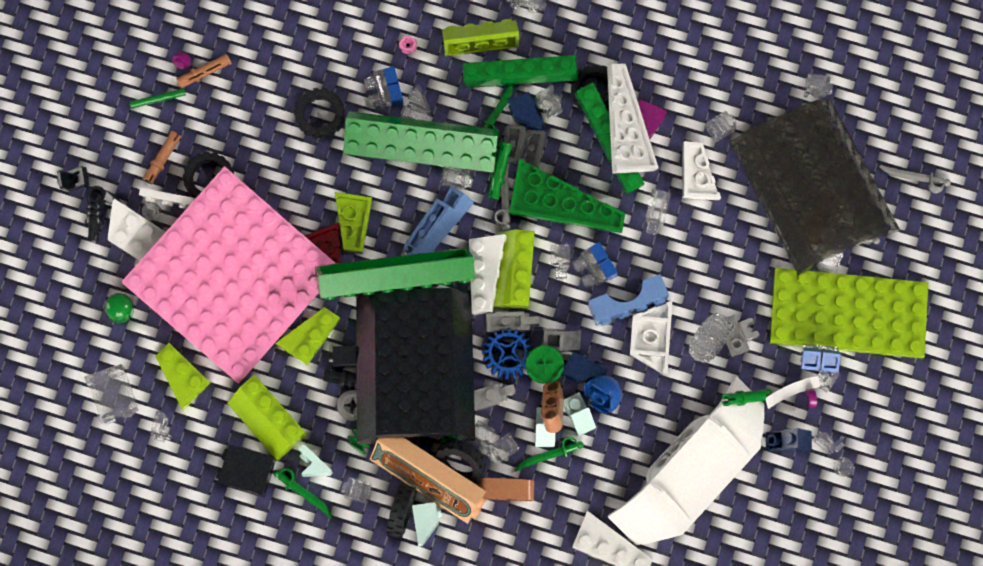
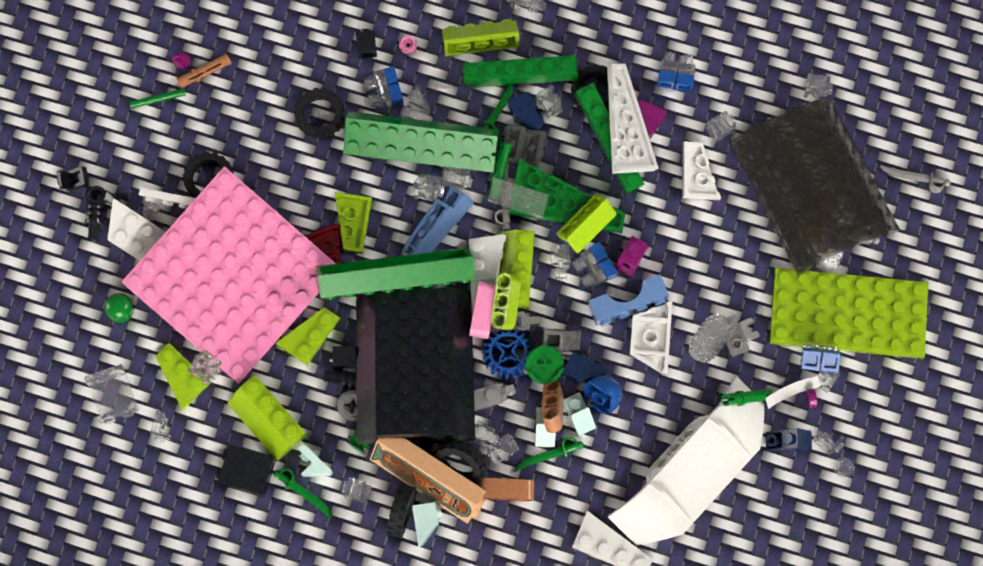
nougat pin [142,131,181,185] -> none
clear torso [644,189,671,235] -> none
none -> clear brick [188,349,223,385]
none -> black brick [356,29,377,59]
none -> clear brick [413,174,444,200]
none -> bright pink beam [469,281,496,339]
none -> clear panel [488,178,549,218]
none -> lime beam [491,273,521,330]
none -> lime panel [556,194,617,253]
none -> magenta torso [615,236,649,278]
none -> hips [657,52,695,92]

